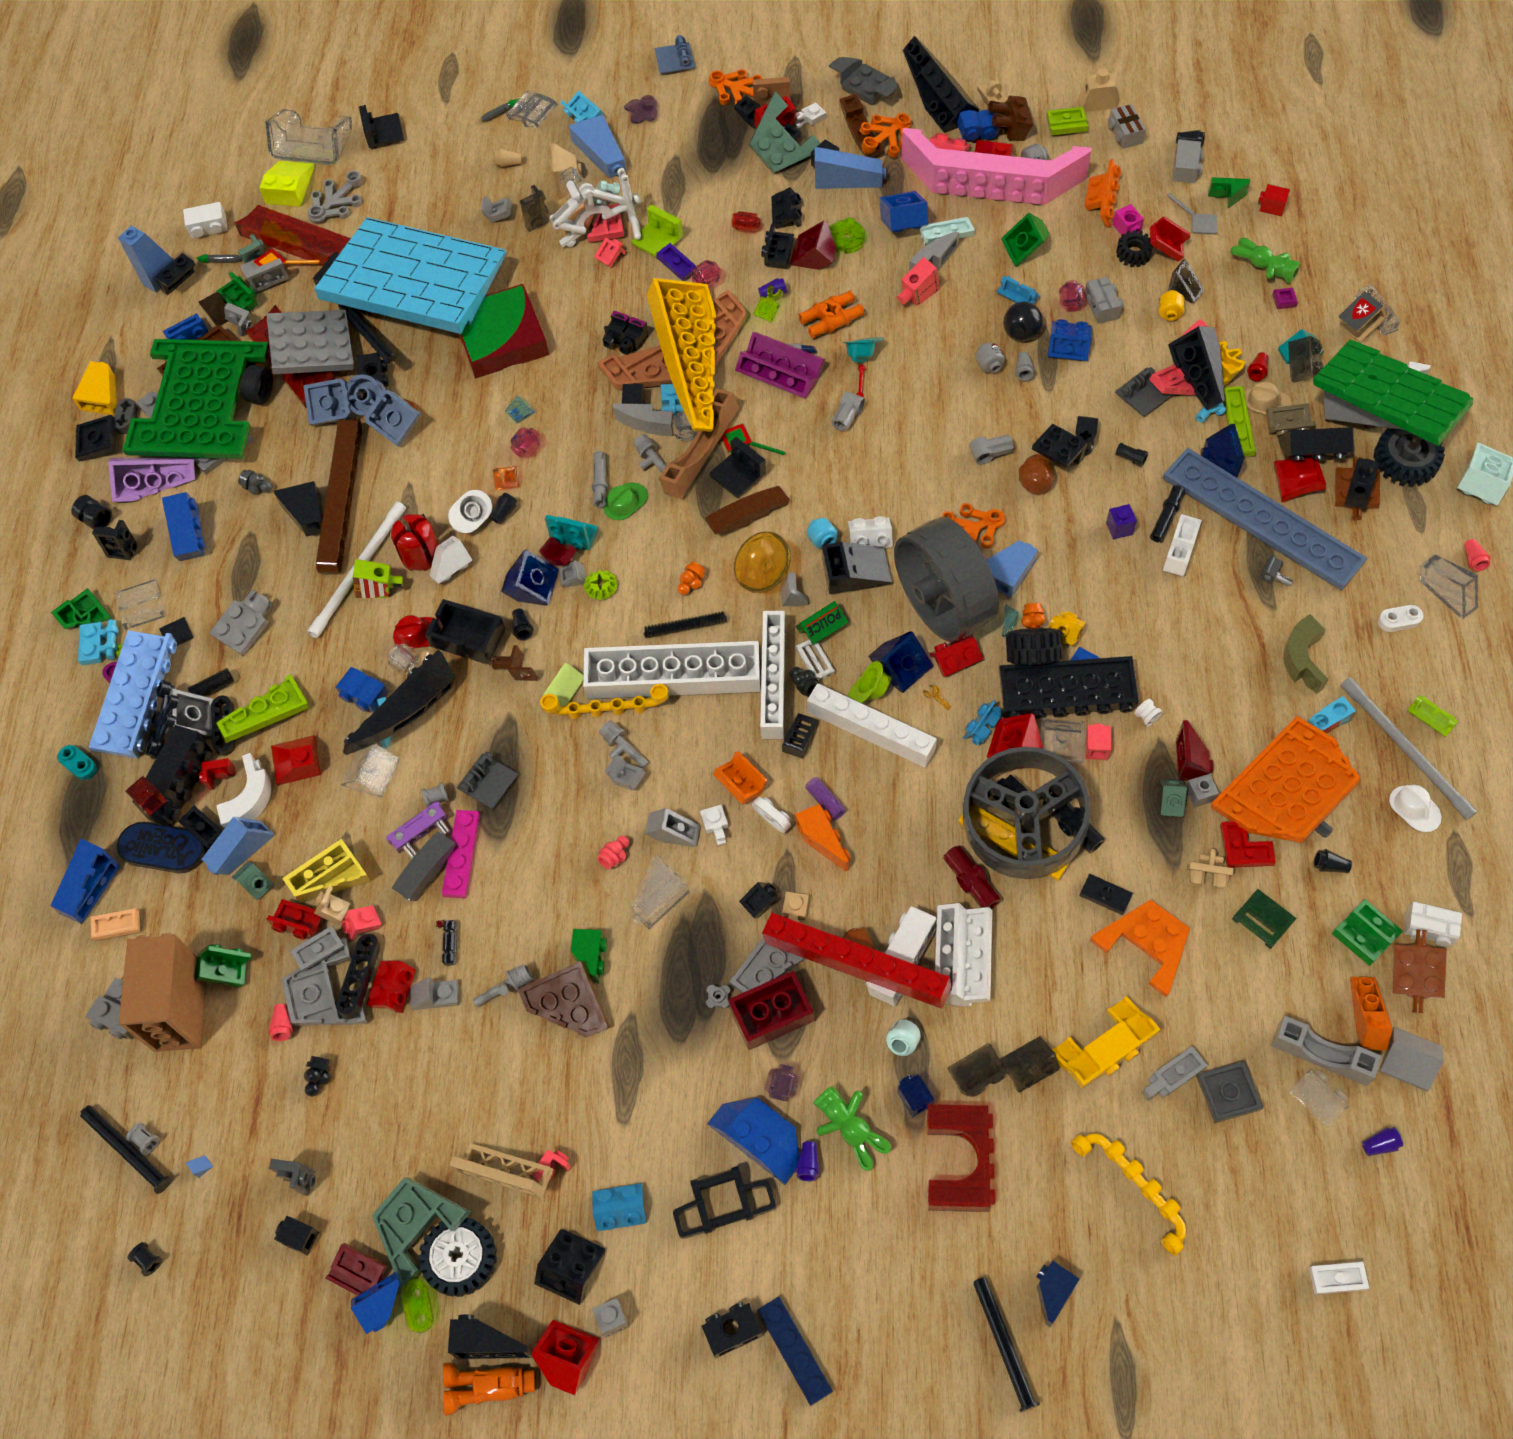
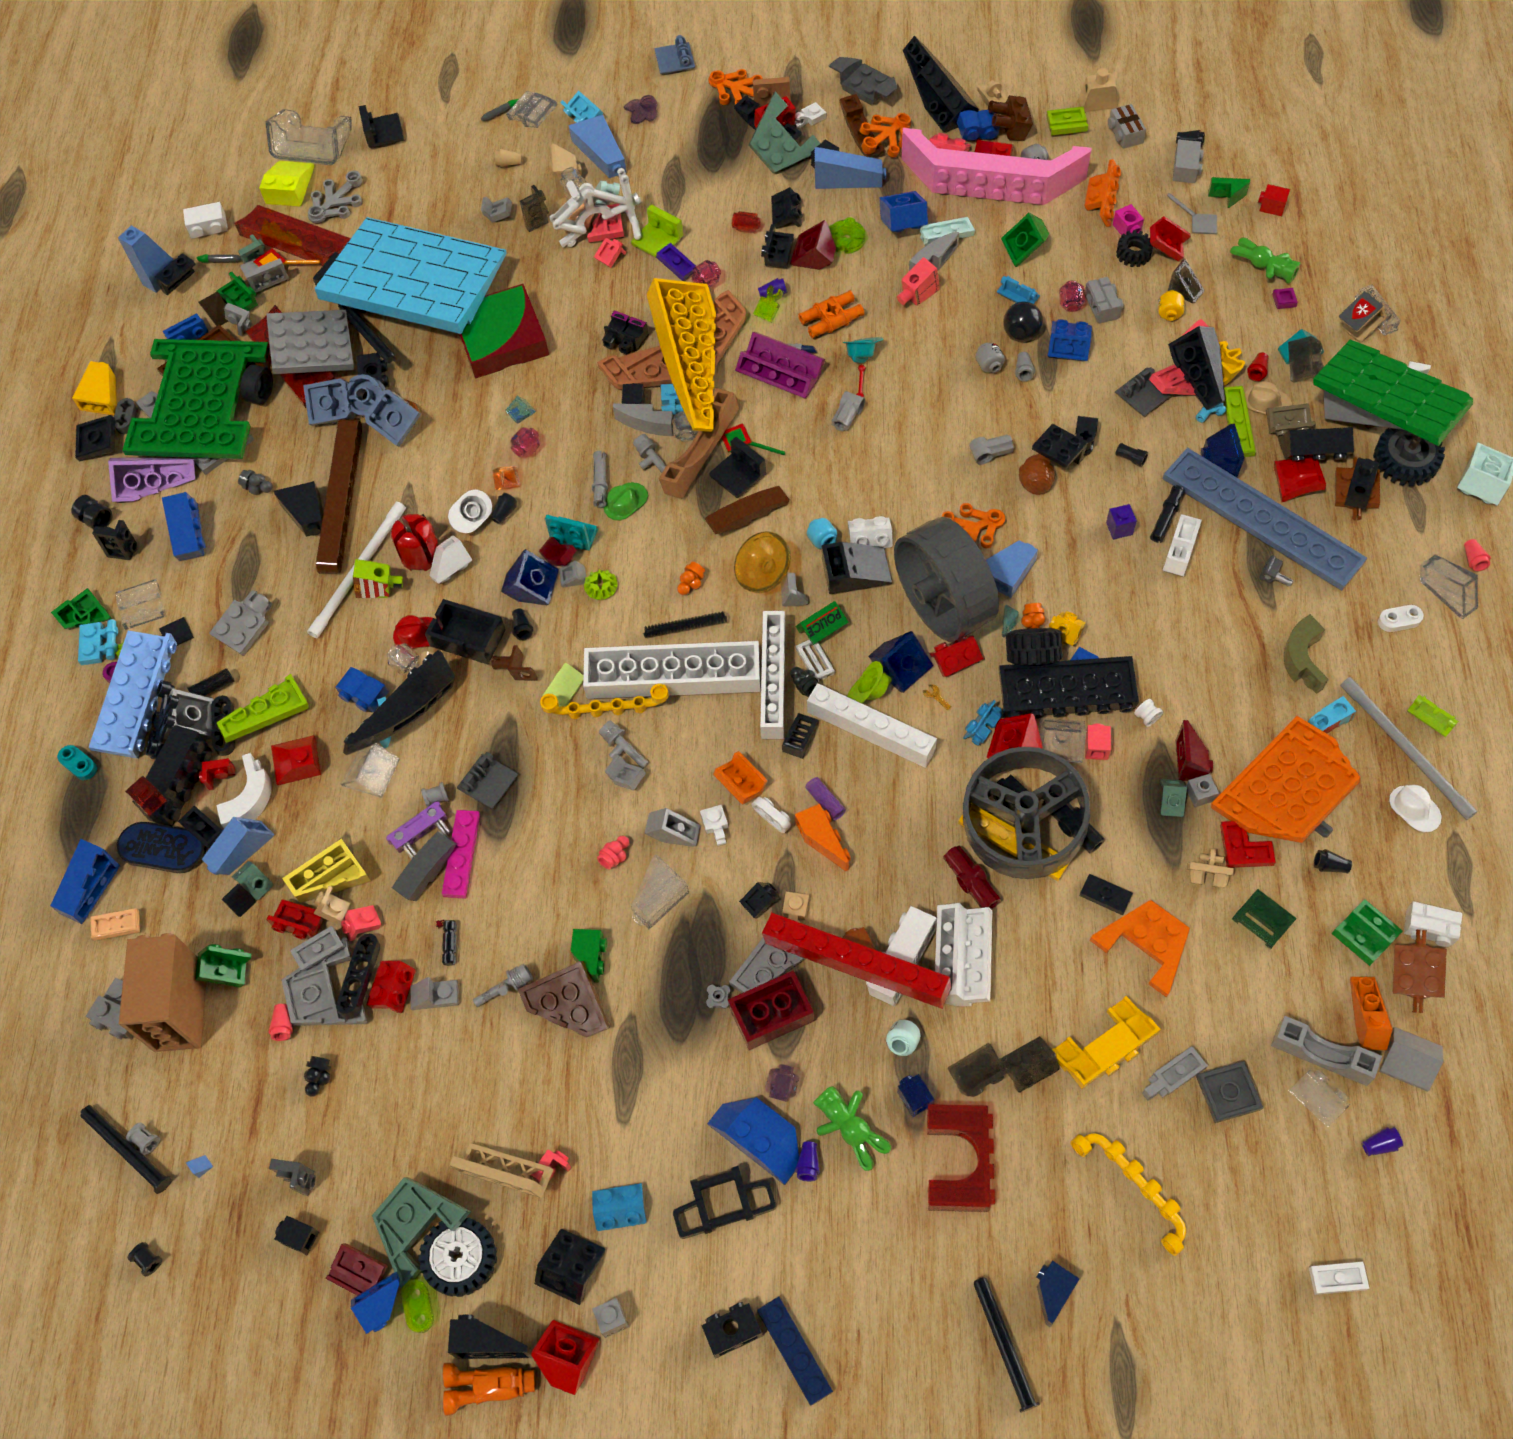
none -> black slope [222,884,256,917]

